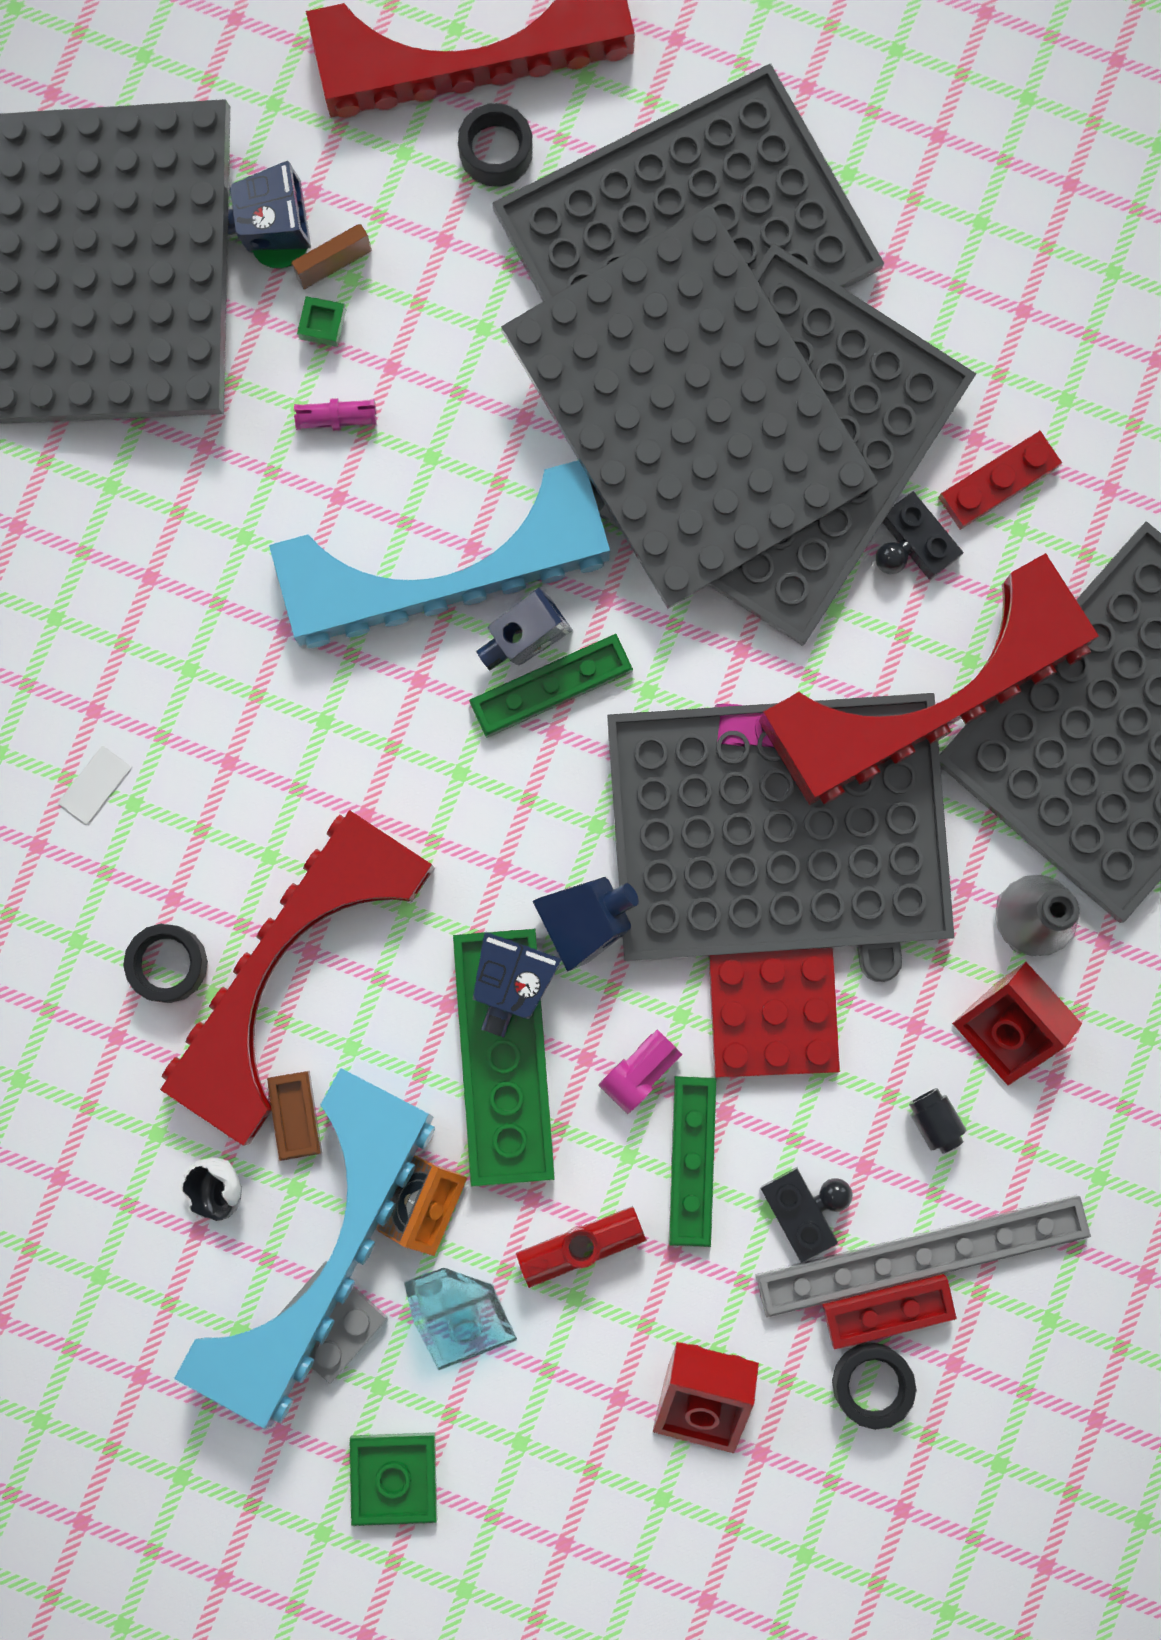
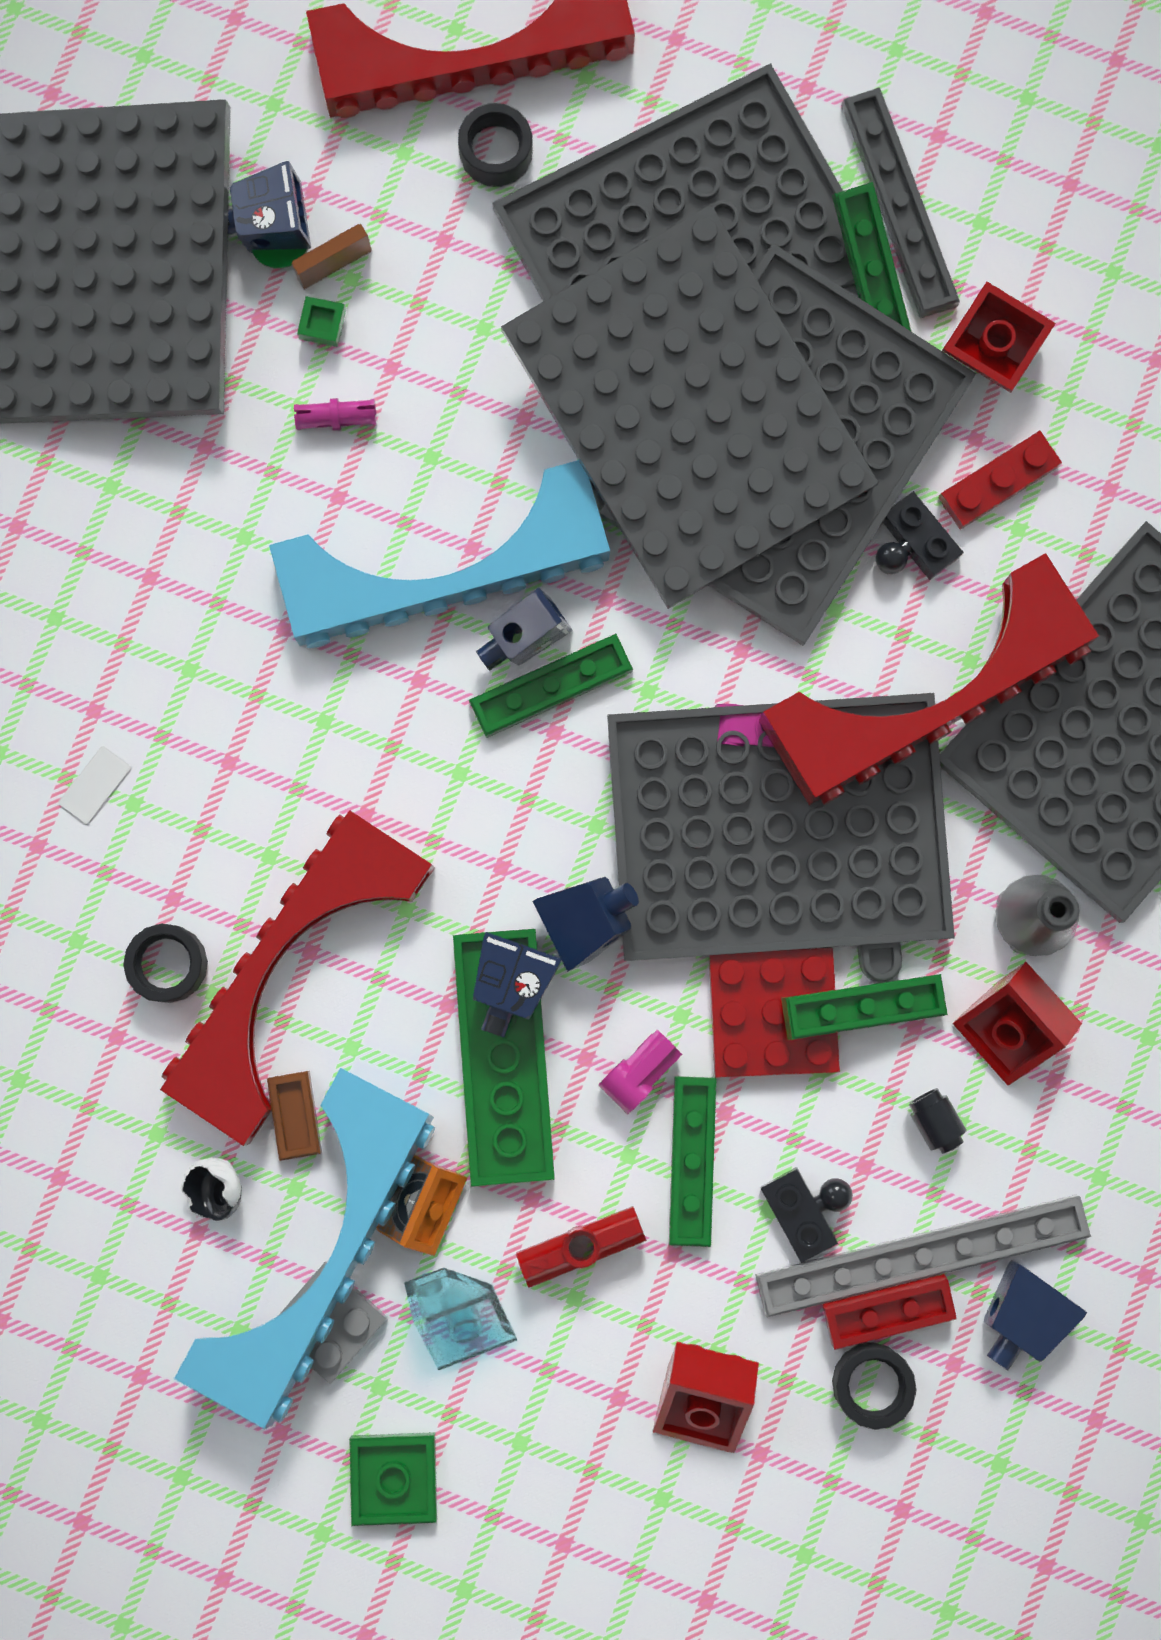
none -> green tile [781,974,948,1040]
none -> green tile [832,182,912,332]
none -> dark grey tile [841,87,960,319]
none -> red slope [942,281,1056,393]
none -> dark blue torso [983,1260,1088,1371]

